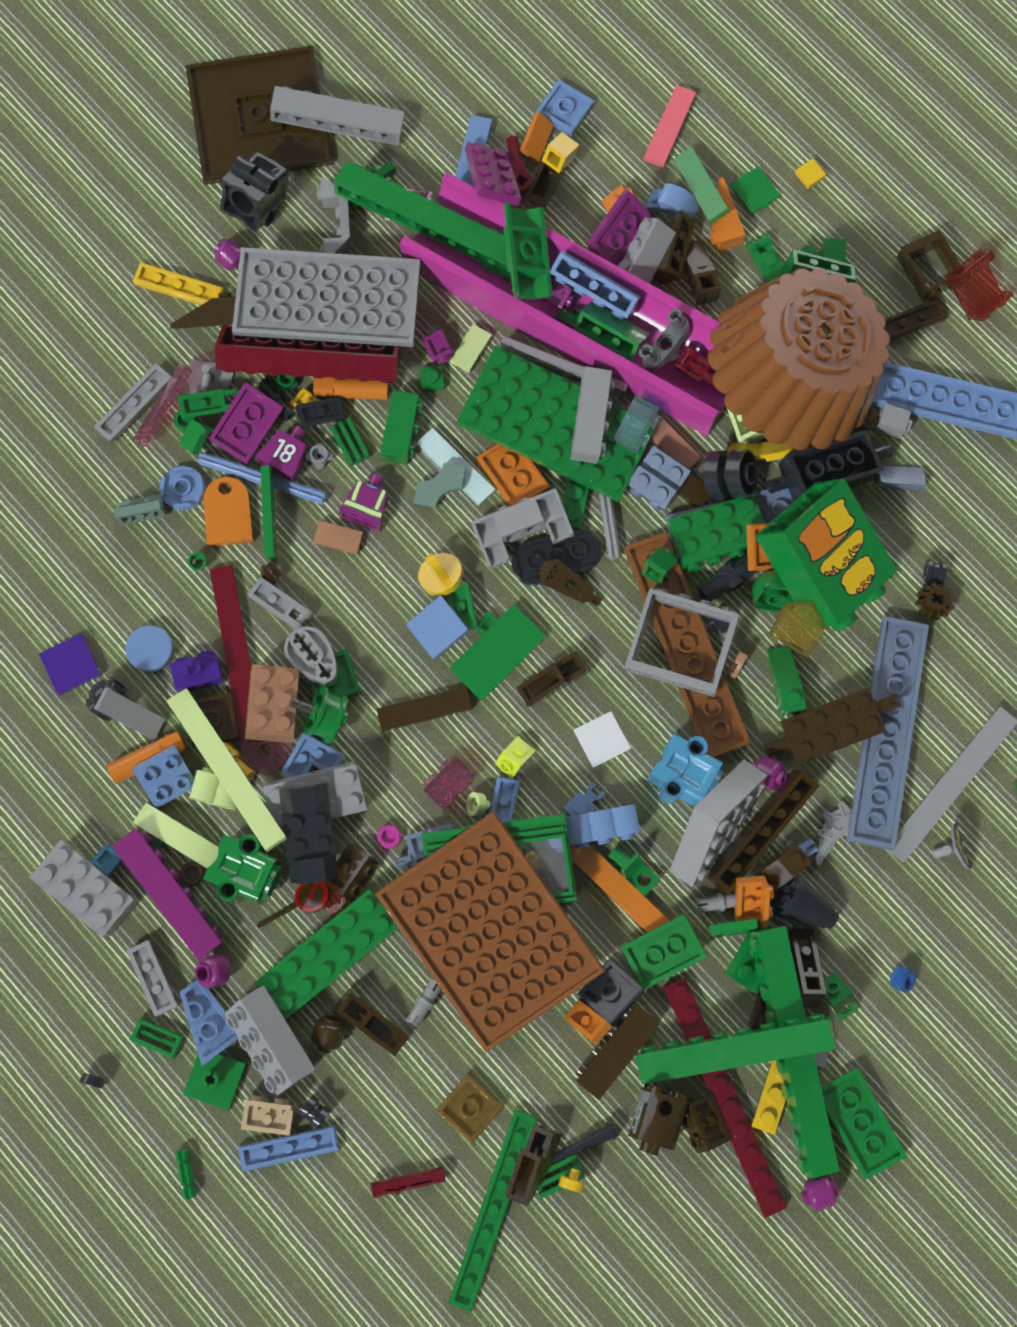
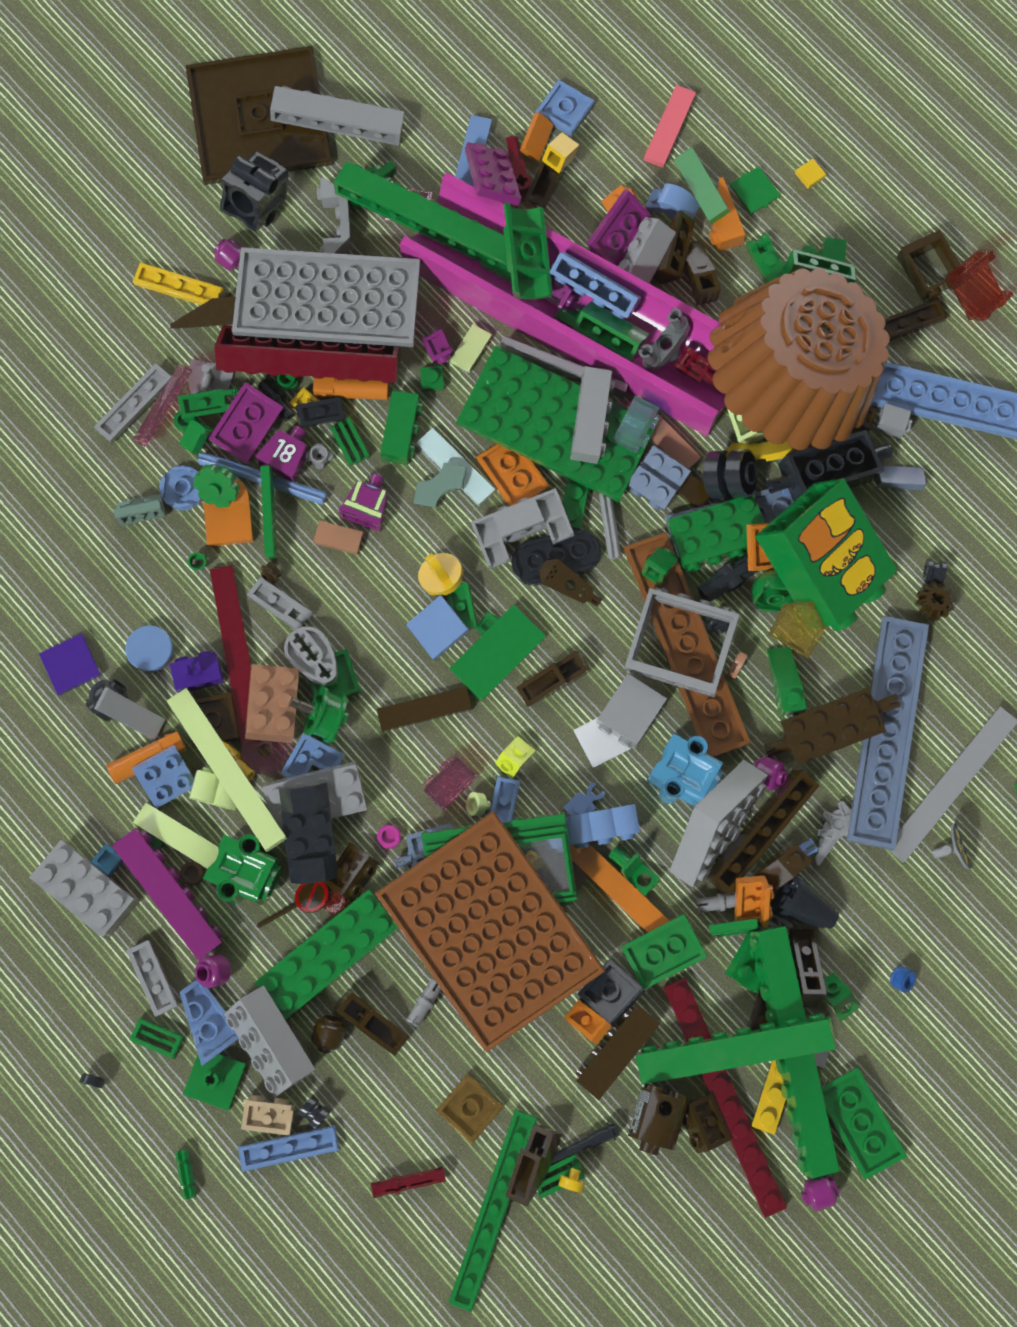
none -> green plant [193,464,240,508]
none -> light grey brick [596,674,667,748]

